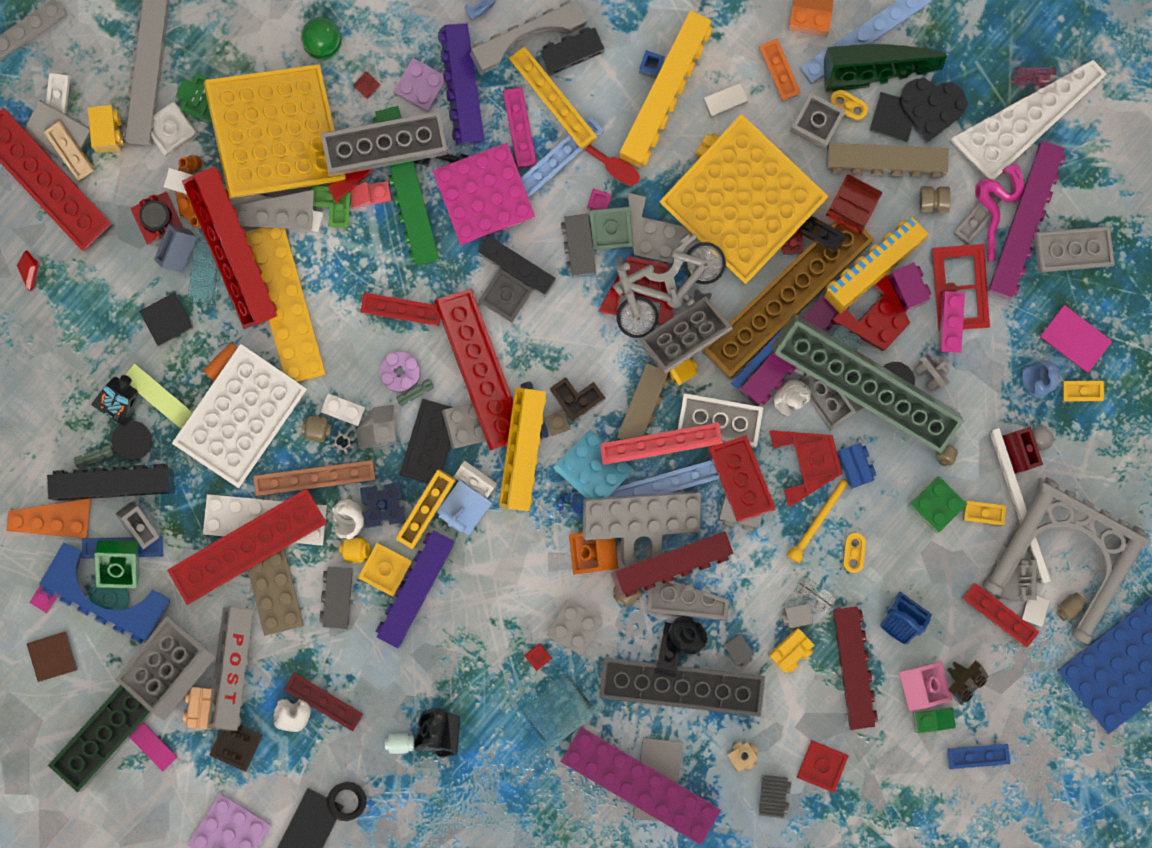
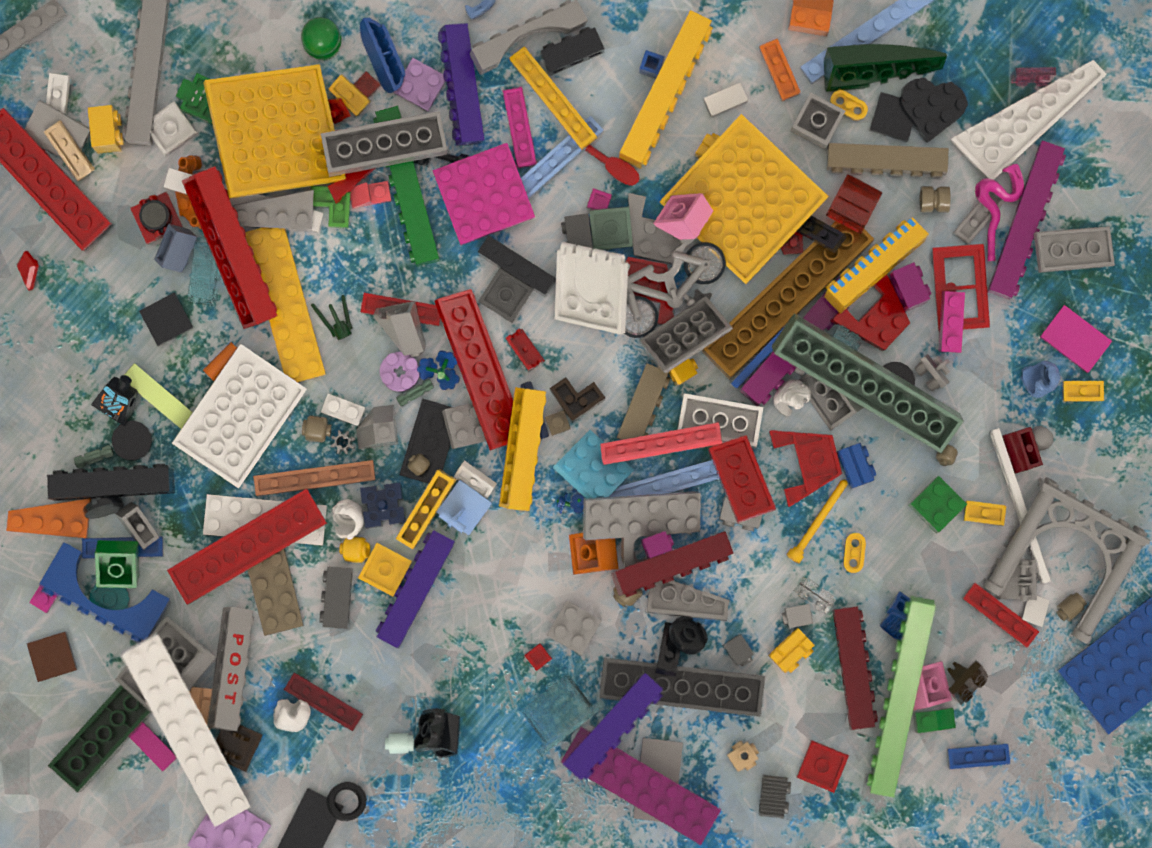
none -> black tile [83,496,124,519]
none -> white plate [120,633,250,827]
none -> dark green plant [311,295,353,340]
none -> yellow plate [328,74,371,116]
none -> red piece [328,98,351,124]
none -> blue brick [360,18,405,93]
none -> light grey slope [374,301,426,357]
none -> dark tan piece [407,453,430,476]
none -> blue plant [417,350,460,390]
none -> red hinge [505,328,545,373]
none -> white hinge [555,242,628,335]
none -> dark purple brick [562,673,663,781]
none -> magenta brick [641,531,674,559]
none -> bright pink slope [654,193,713,240]
none -> bright green brick [867,596,936,798]

